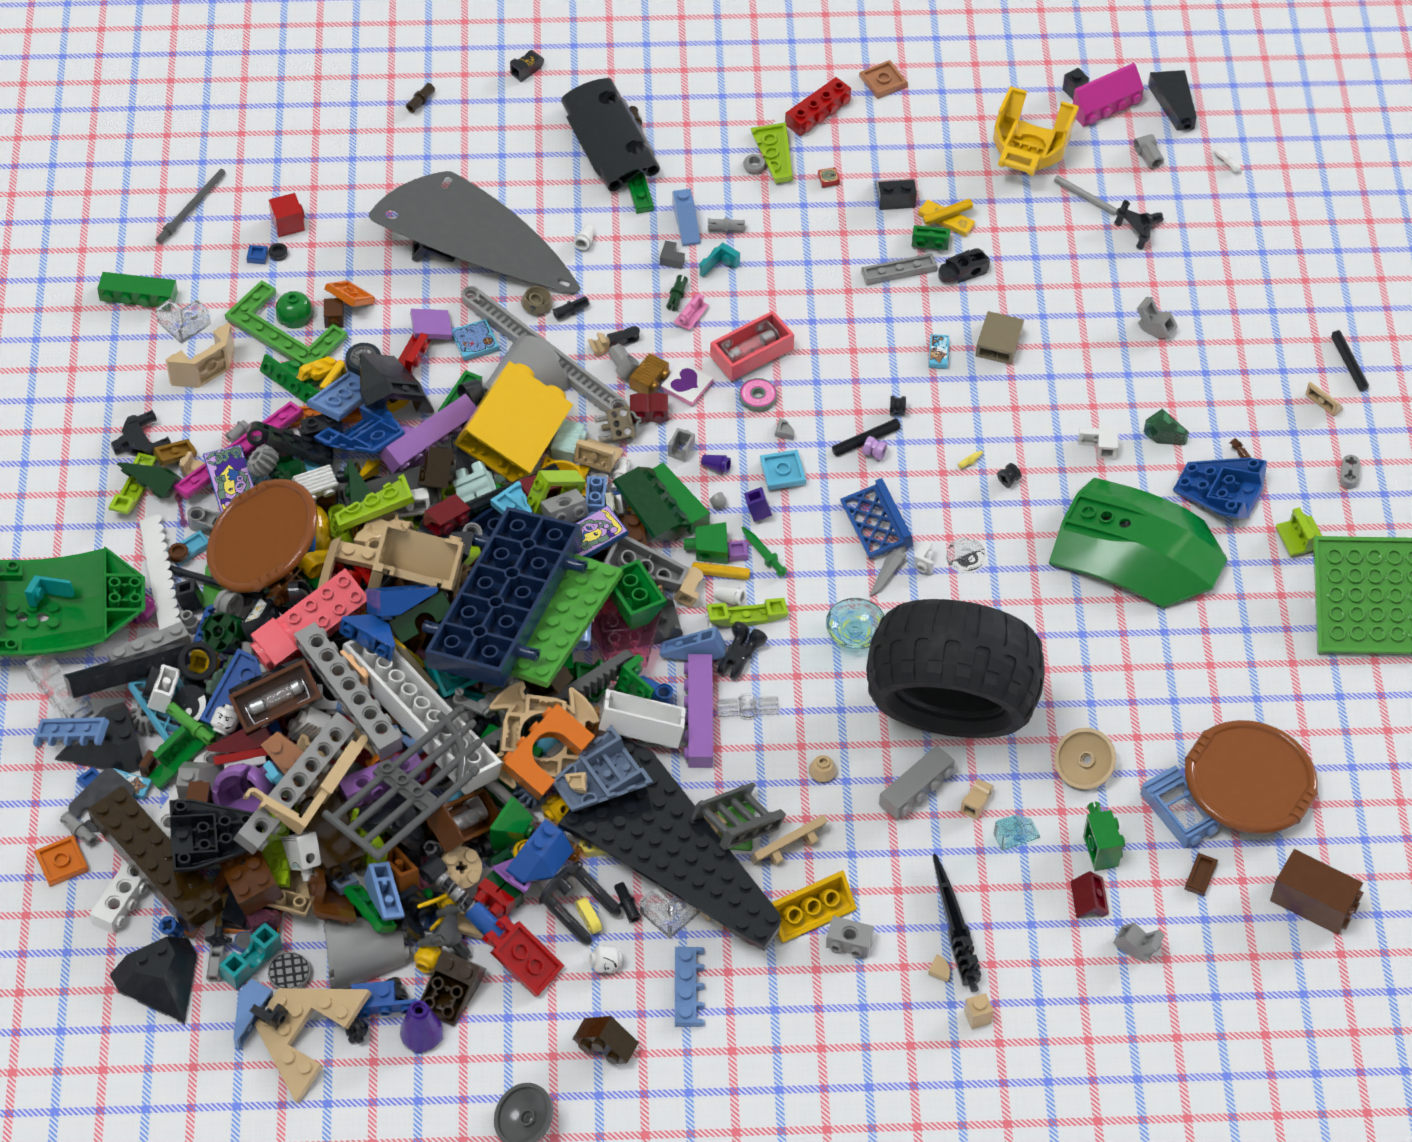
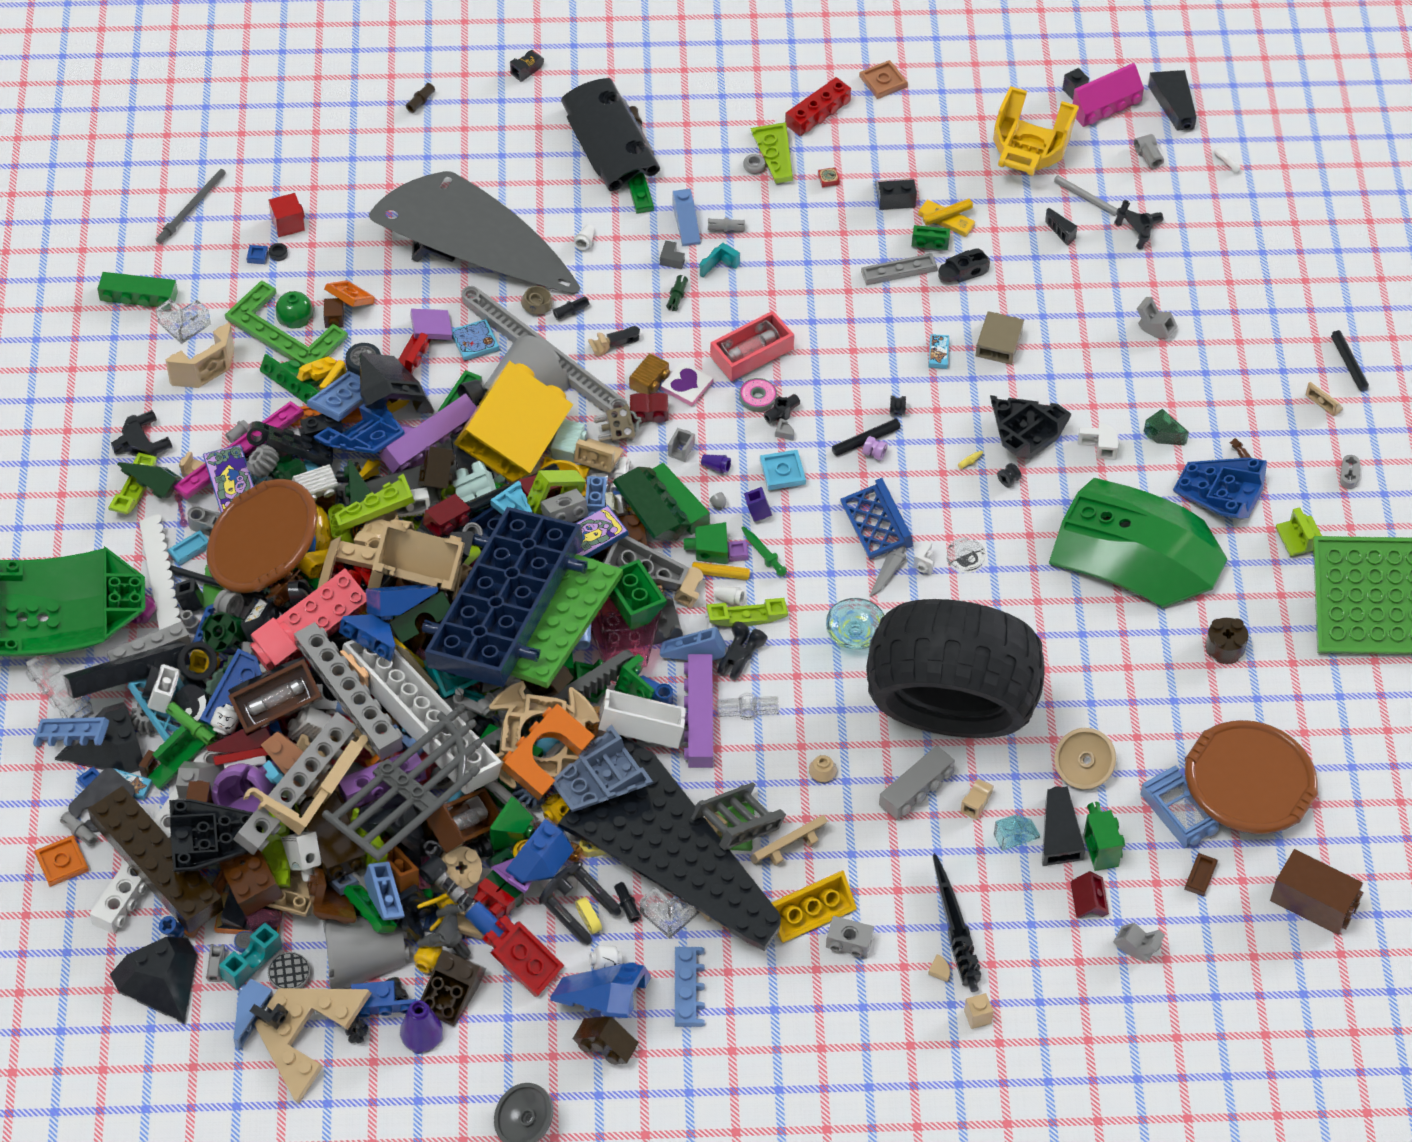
teal bracket [24,575,75,607] -> none
pearl gold plate [153,439,197,466] -> none
reddish brown tile [168,543,189,563] -> none
black plant [205,926,232,945] -> none
tan tile [565,772,587,794] -> none
light grey piece [608,344,640,380] -> none
bright pink hinge [674,293,709,331] -> none
none -> blue wedge [550,962,651,1018]
none -> black axle [764,394,800,424]
none -> black wedge [990,395,1071,459]
none -> black slope [1042,786,1085,866]
none -> black slope [1045,208,1078,245]
none -> dark brown brick [1205,618,1249,664]

